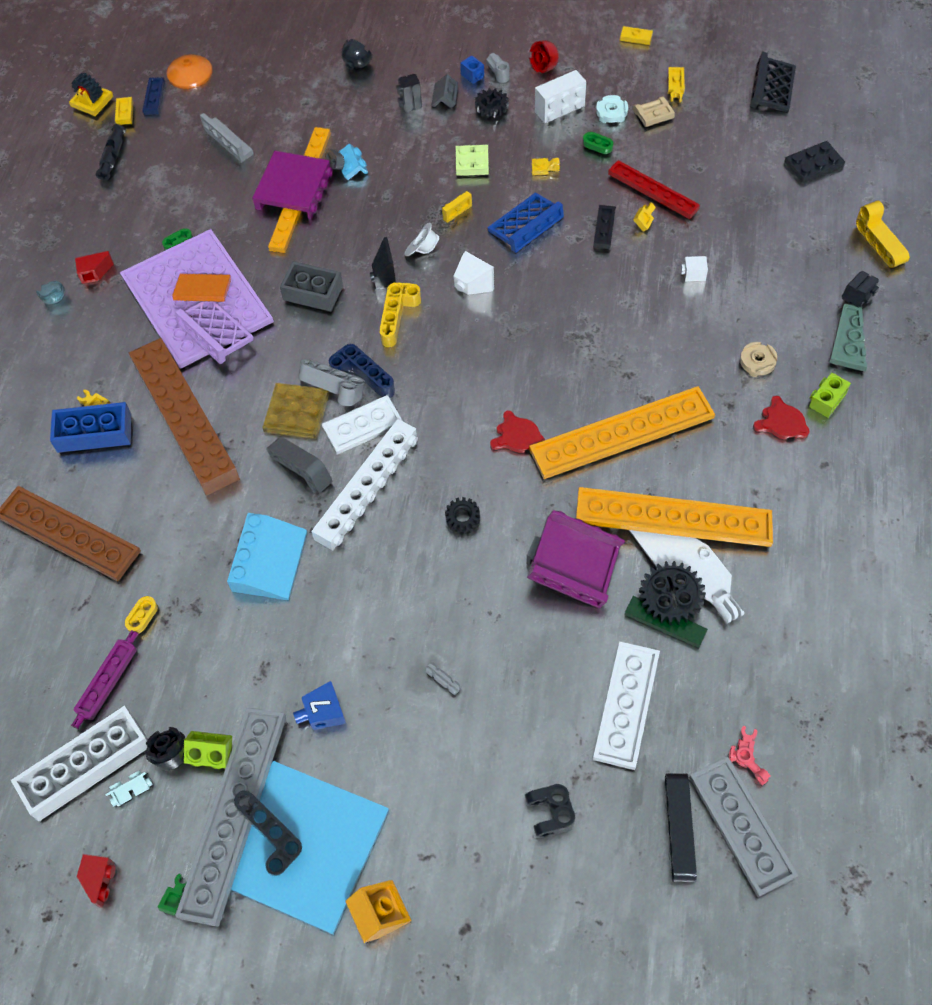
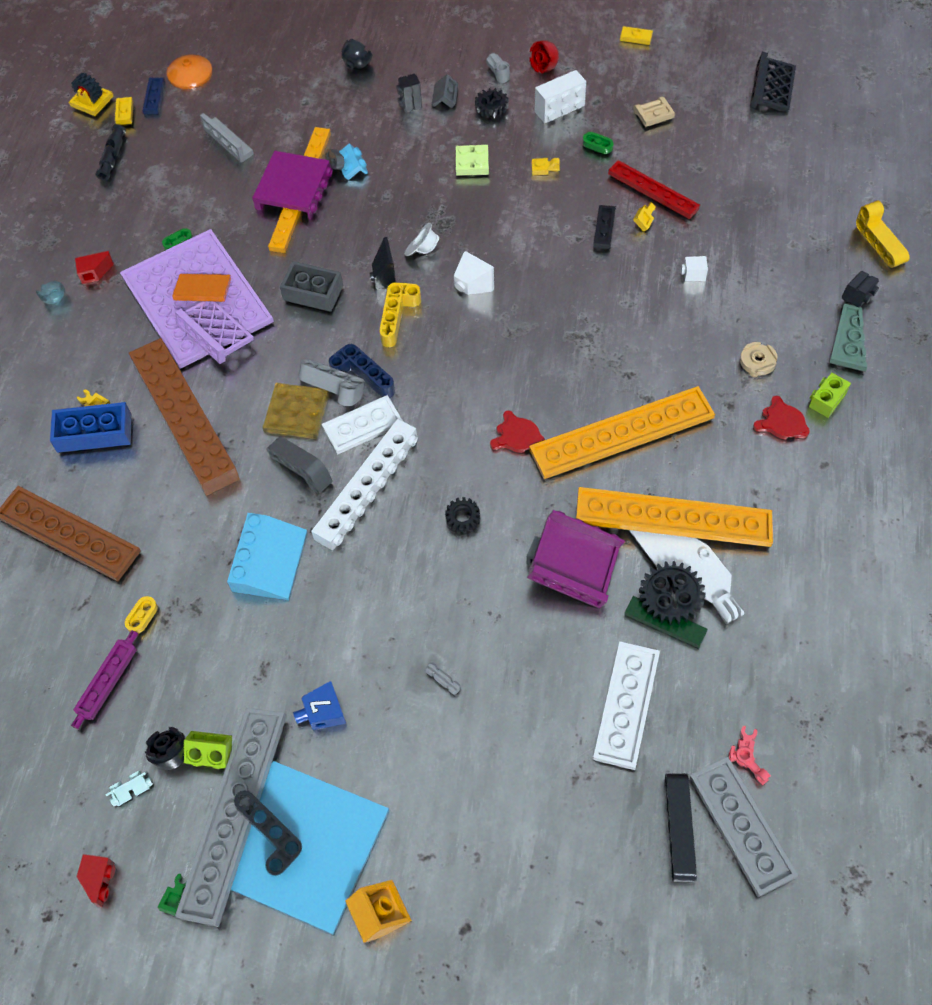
white brick [11,706,147,821] -> none
yellow plate [442,191,472,223] -> none
blue brick [460,55,484,84] -> none
blue fence [487,192,564,253] -> none
black piece [525,784,575,838] -> none
light aqua plate [596,95,628,123] -> none
yellow plate [668,67,685,102] -> none
black plate [784,141,845,183] -> none

